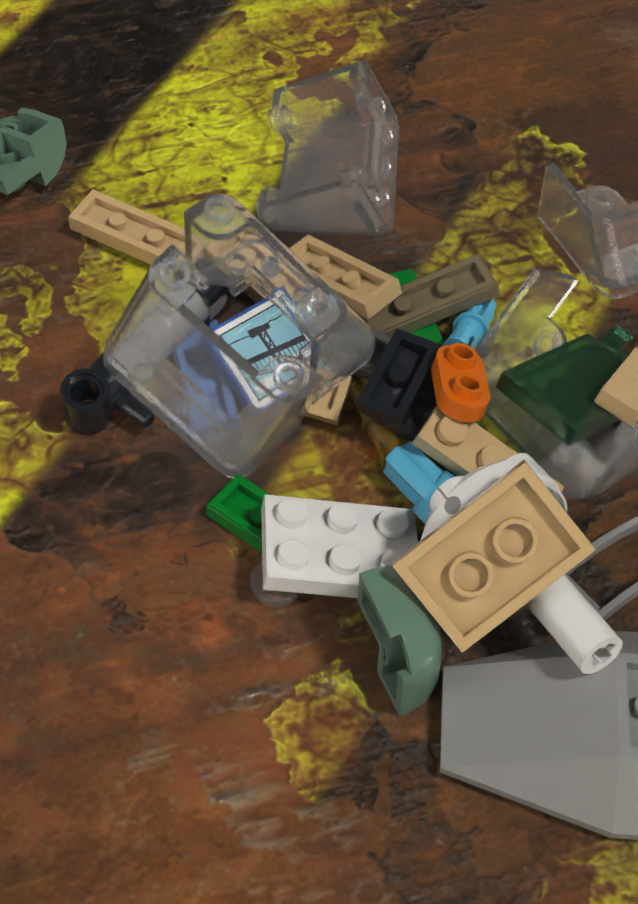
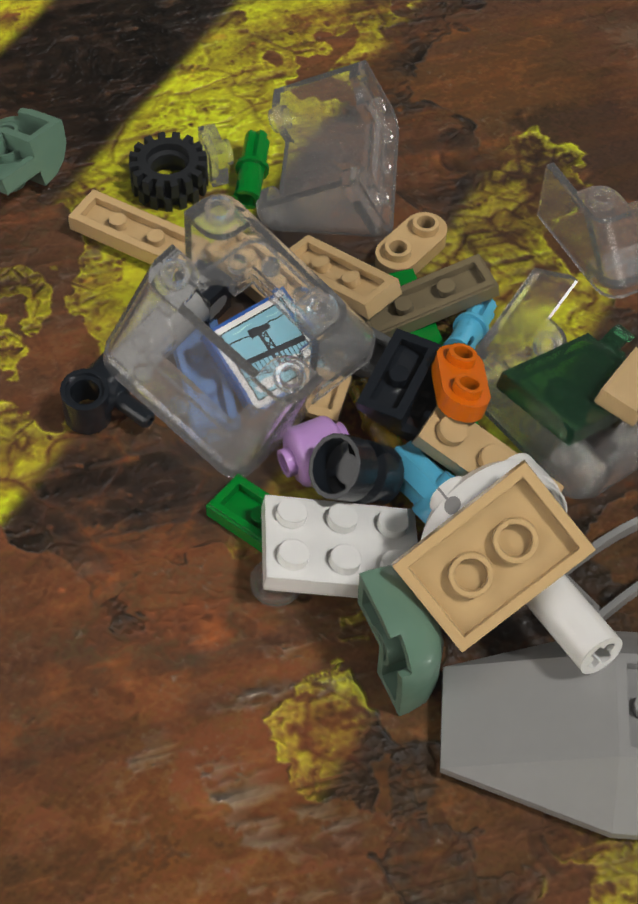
none -> black tyre [129,132,208,212]
none -> clear plate [198,123,234,187]
none -> green axle [233,129,270,209]
none -> lavender head [277,416,349,487]
none -> black wheel [309,433,404,506]
none -> tan plate [375,212,447,275]

